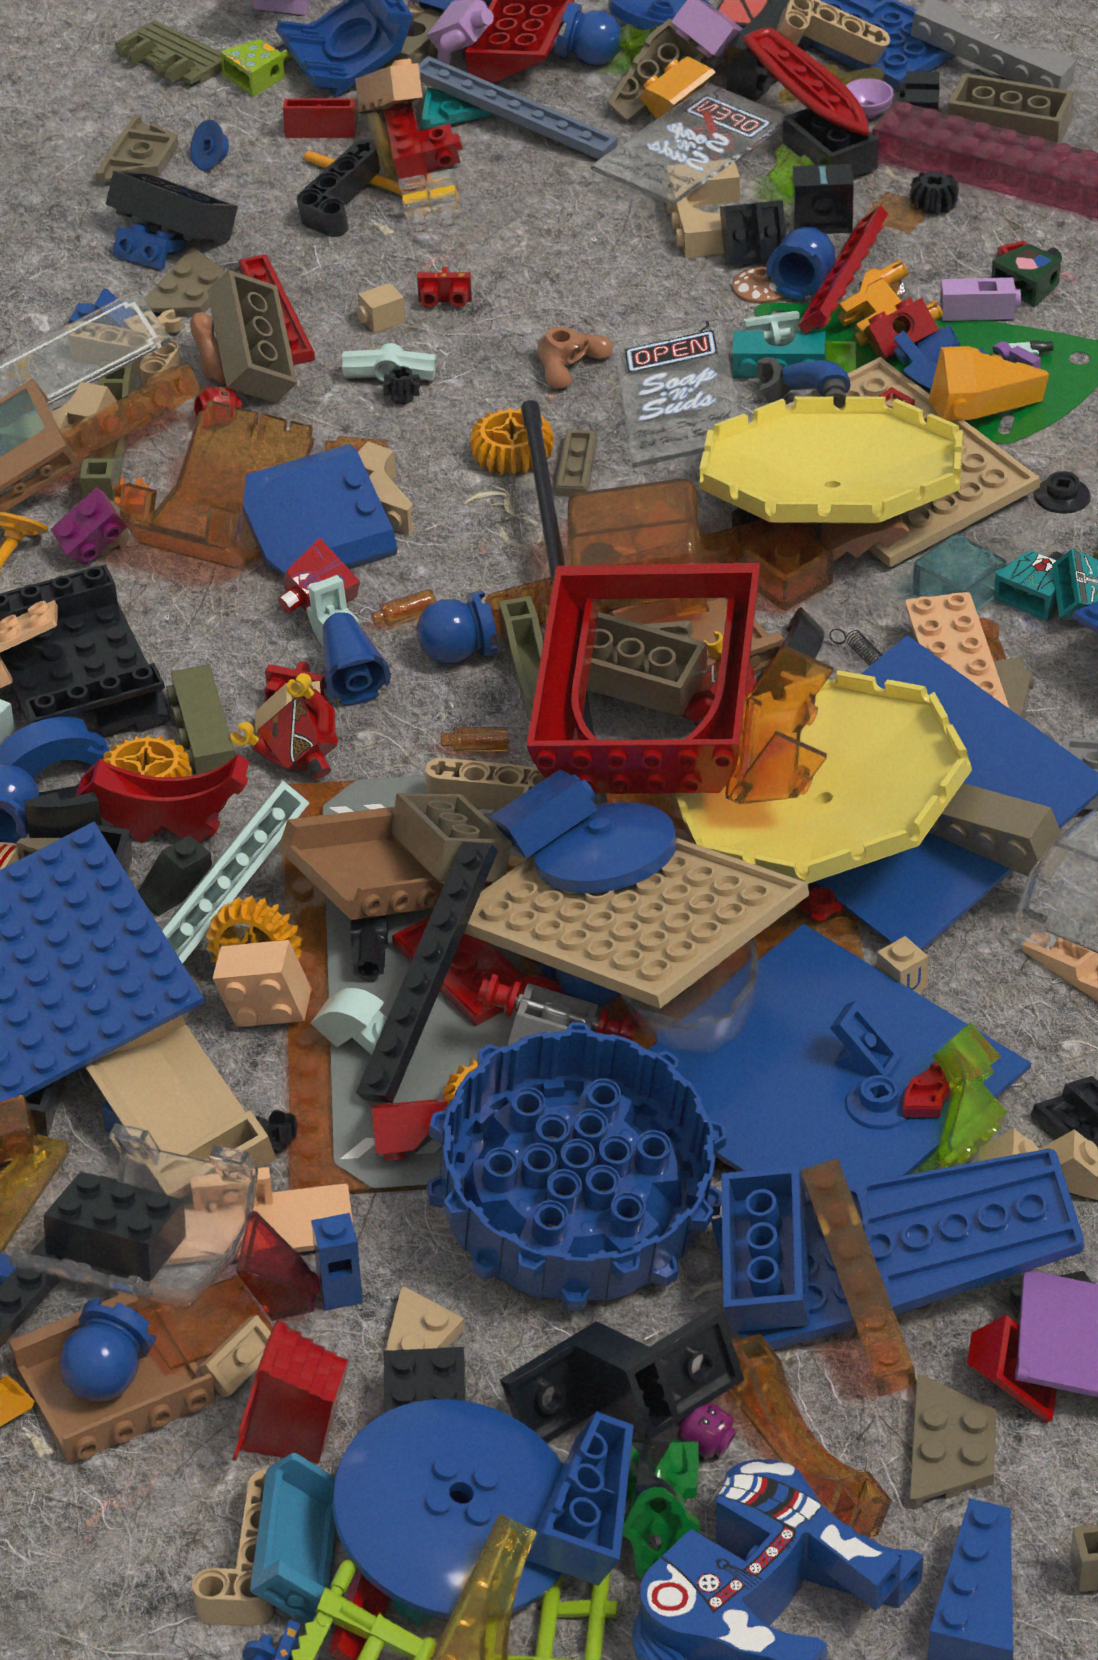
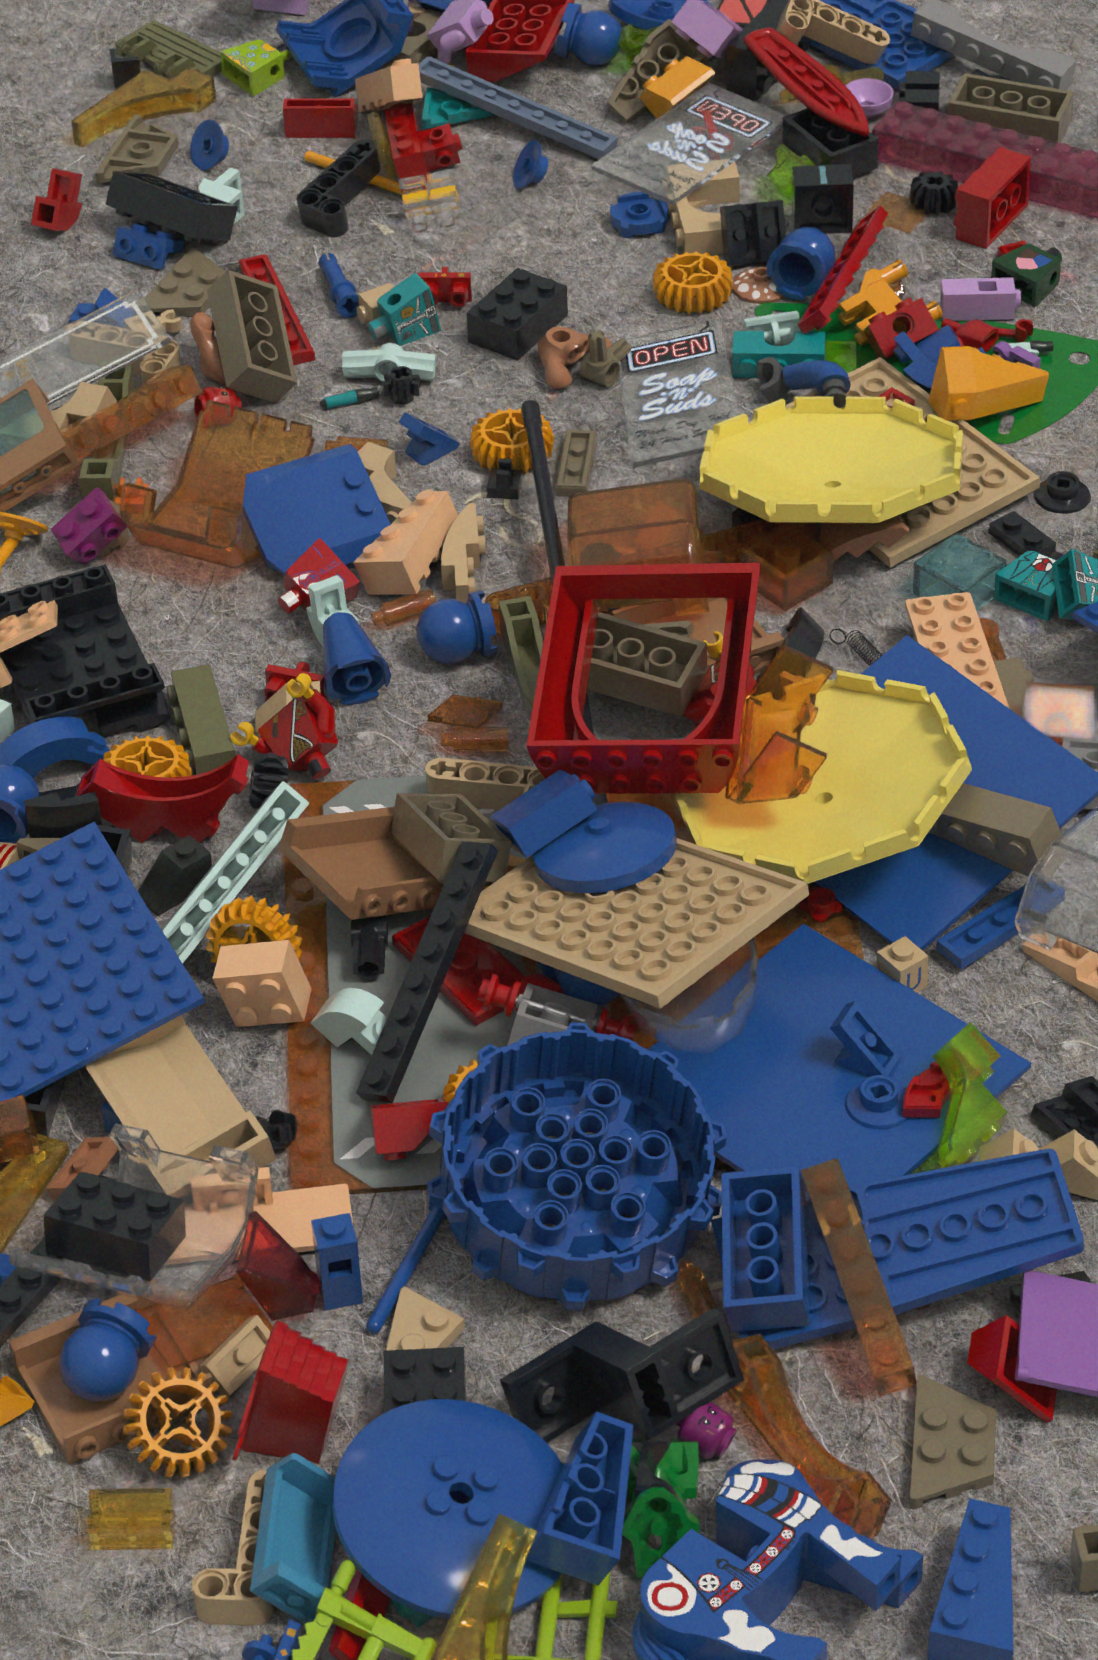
none -> red brick [31,168,83,231]
none -> nougat plate [46,1137,119,1200]
none -> clear yellow arch [71,67,216,148]
none -> clear yellow hinge [87,1488,176,1550]
none -> black panel [109,48,143,91]
none -> light orange gear [123,1367,233,1478]
none -> light aqua brick [199,167,244,224]
none -> black gear [249,753,289,809]
none -> blue pin [318,253,359,318]
none -> piece [320,387,379,409]
none -> light nougat wedge [353,489,458,595]
none -> blue piece [366,1203,448,1334]
none -> teal torso [367,273,442,346]
none -> blue slope [399,412,460,466]
none -> clear orange piece [427,695,503,729]
none -> tan slope [441,503,486,604]
none -> black brick [466,268,568,361]
none -> black tile [487,458,523,500]
none -> blue piece [513,140,548,189]
none -> dark tan axle [580,330,631,387]
none -> blue plate [610,192,668,238]
none -> light orange gear [653,250,733,315]
none -> clear orange cylinder [676,1260,718,1320]
none -> blue plate [936,879,1066,970]
none -> red piece [941,318,1033,352]
none -> red brick [954,147,1031,249]
none -> black plate [989,511,1056,557]
none -> clear orange slope [1024,682,1095,746]

